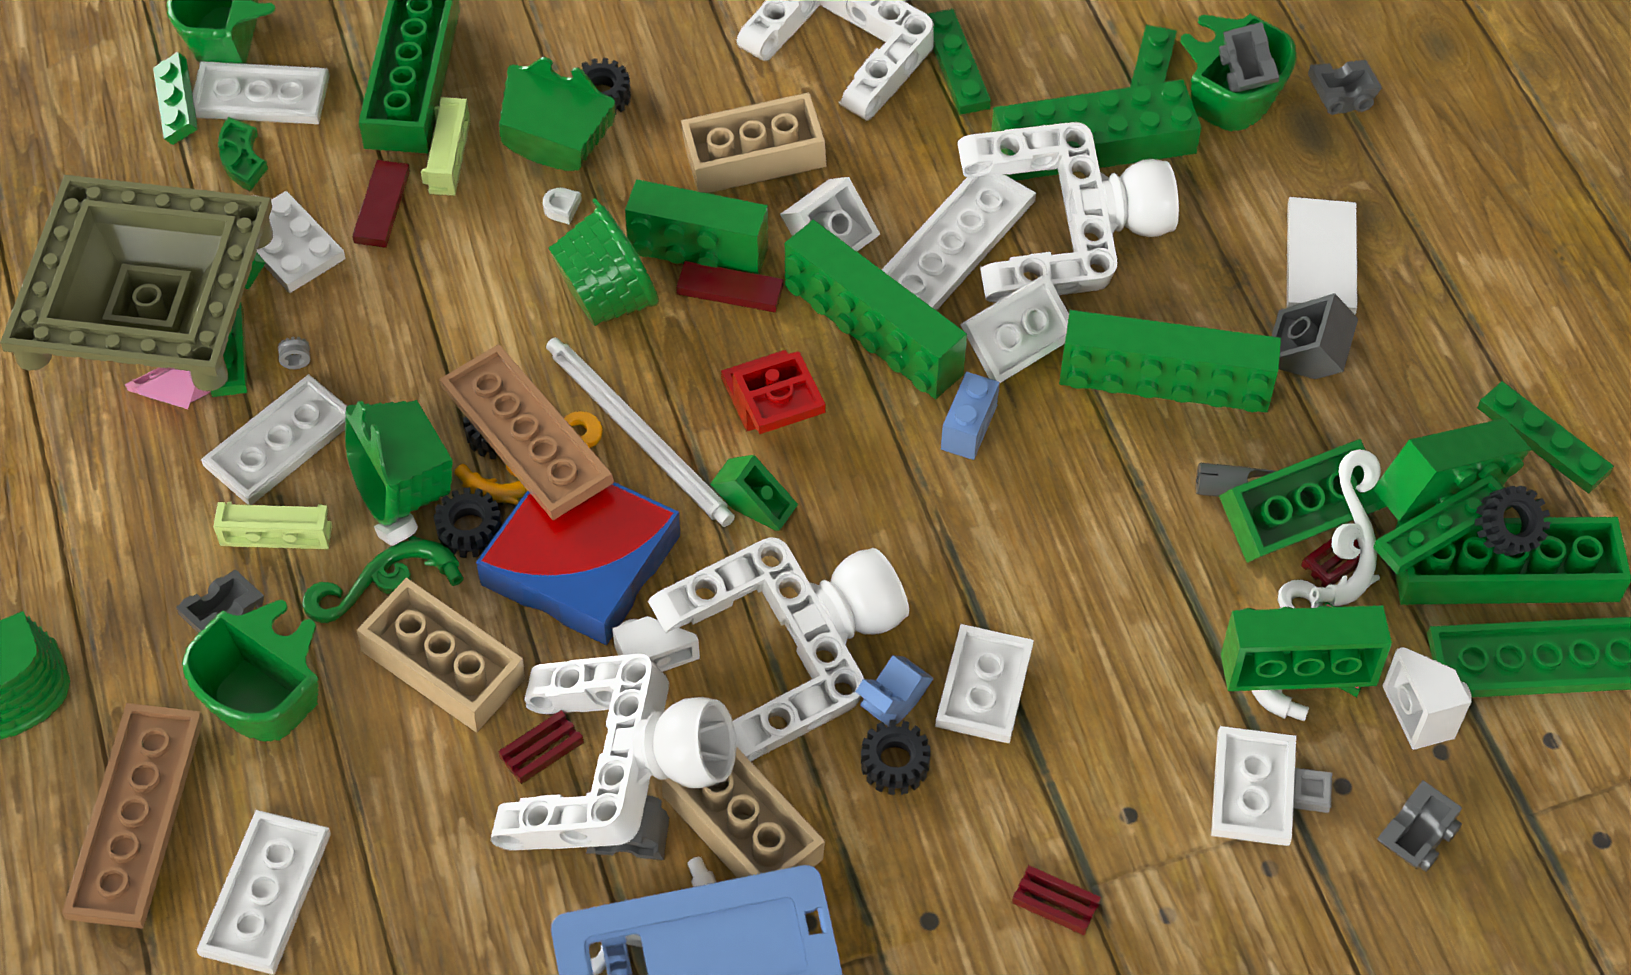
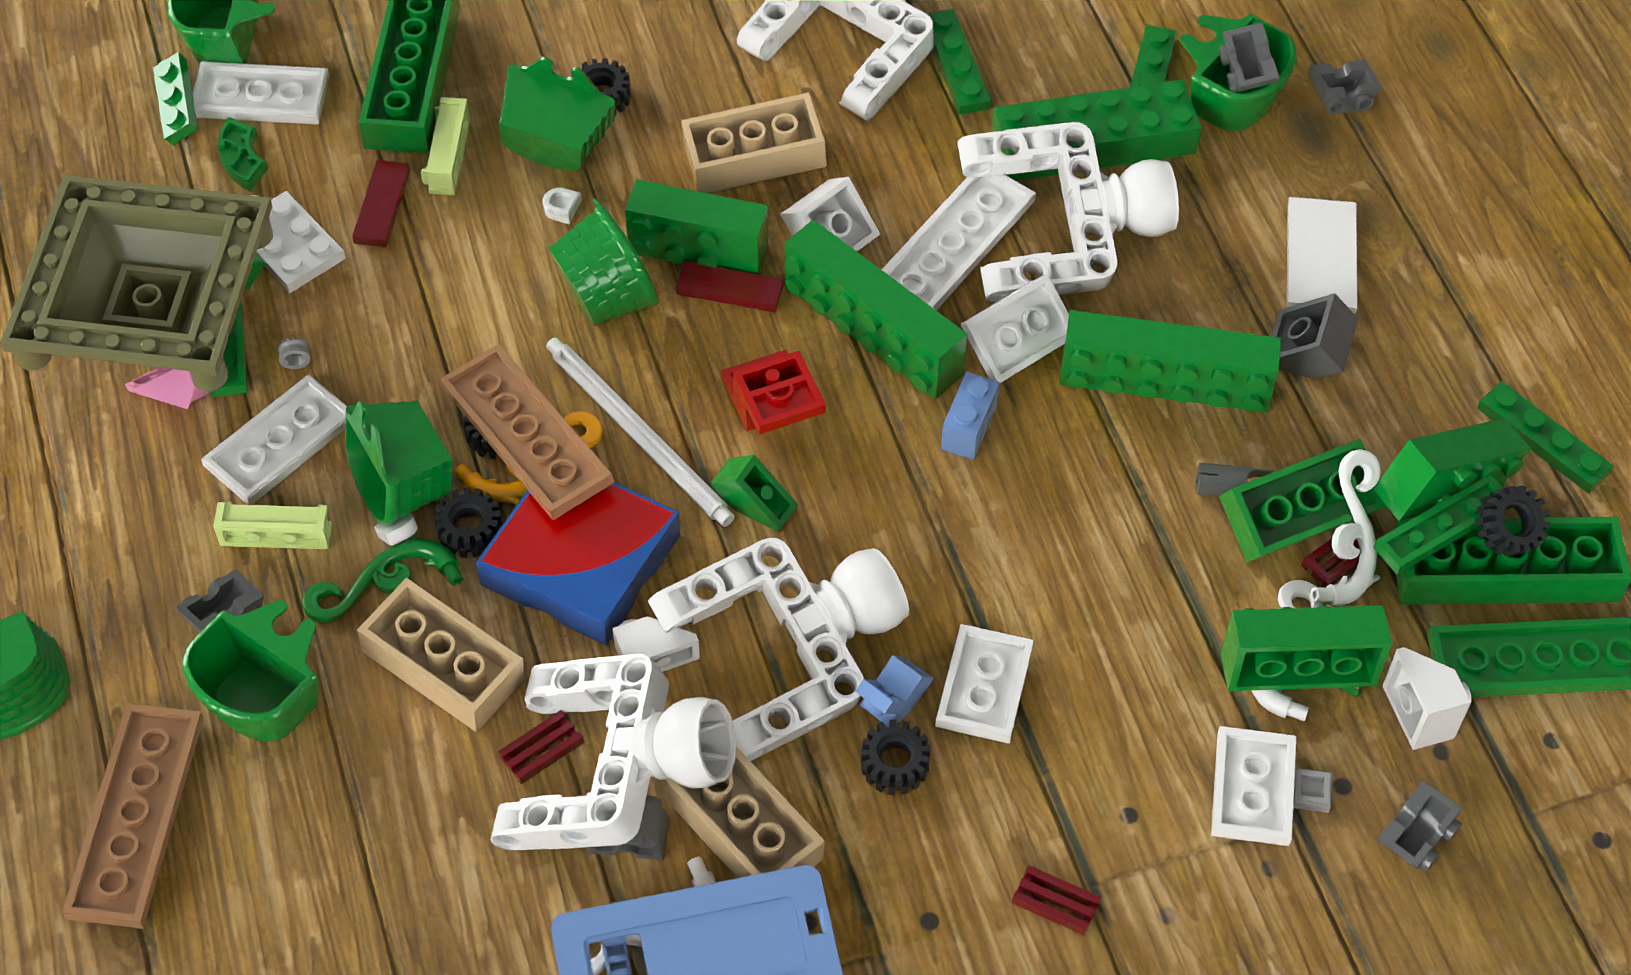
white tile [197,810,331,975] -> none

